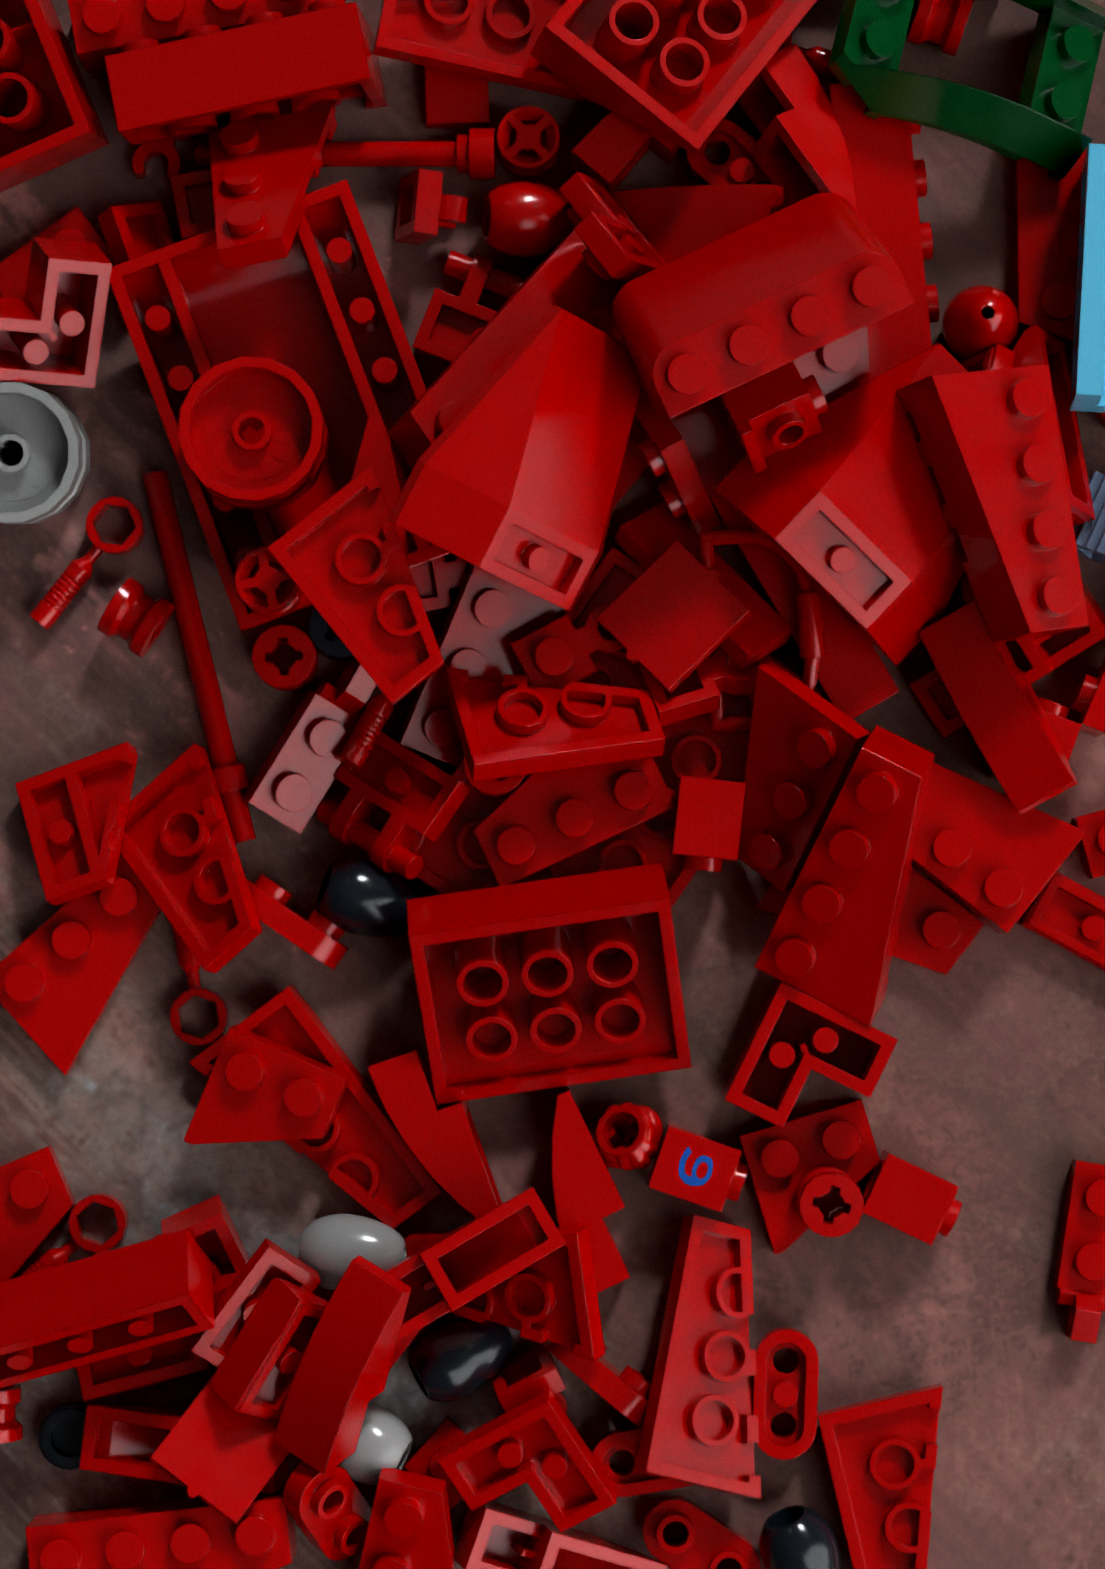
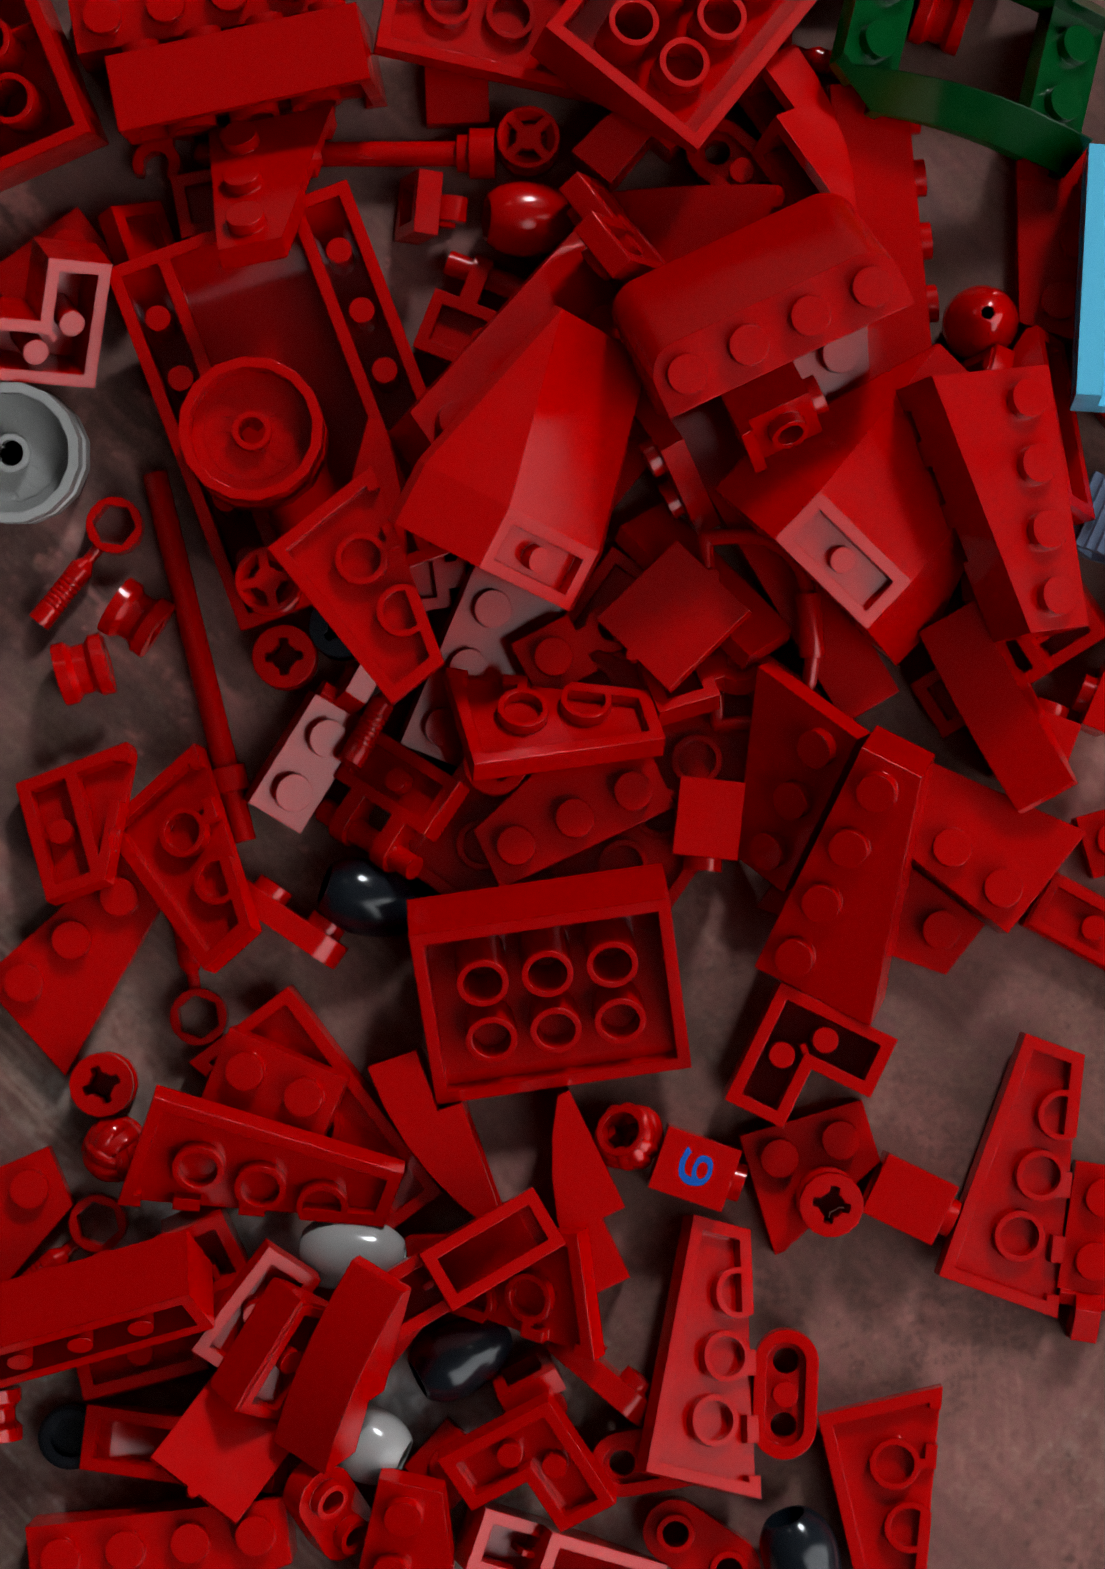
none -> red wheel [50,632,118,706]
none -> red wheel [69,1051,139,1117]
none -> red piece [81,1115,142,1183]
none -> red wing [117,1084,405,1227]
none -> red wing [934,1032,1085,1319]

